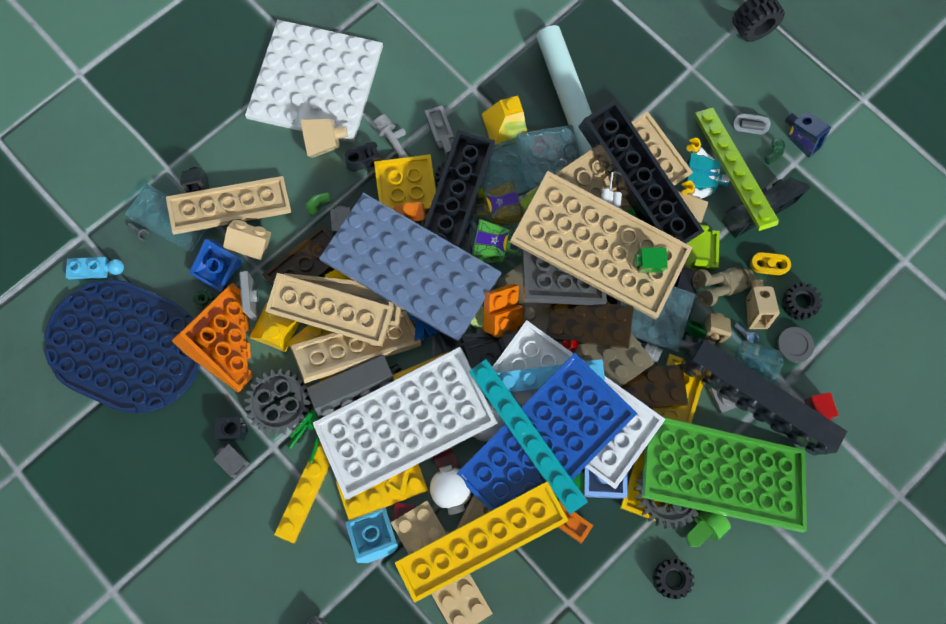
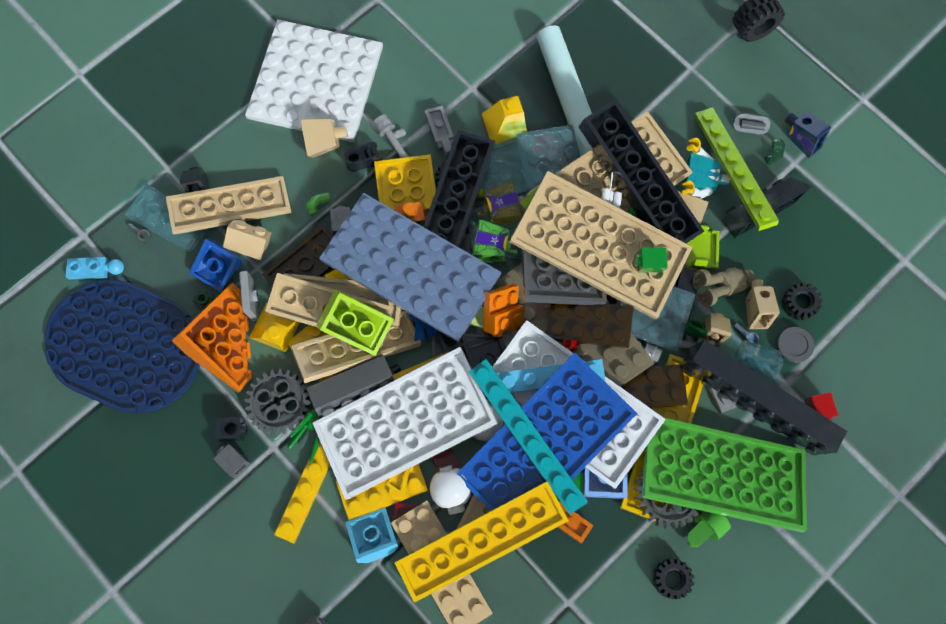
yellow plate [750,253,791,275] -> none
none -> lime slope [316,289,394,356]

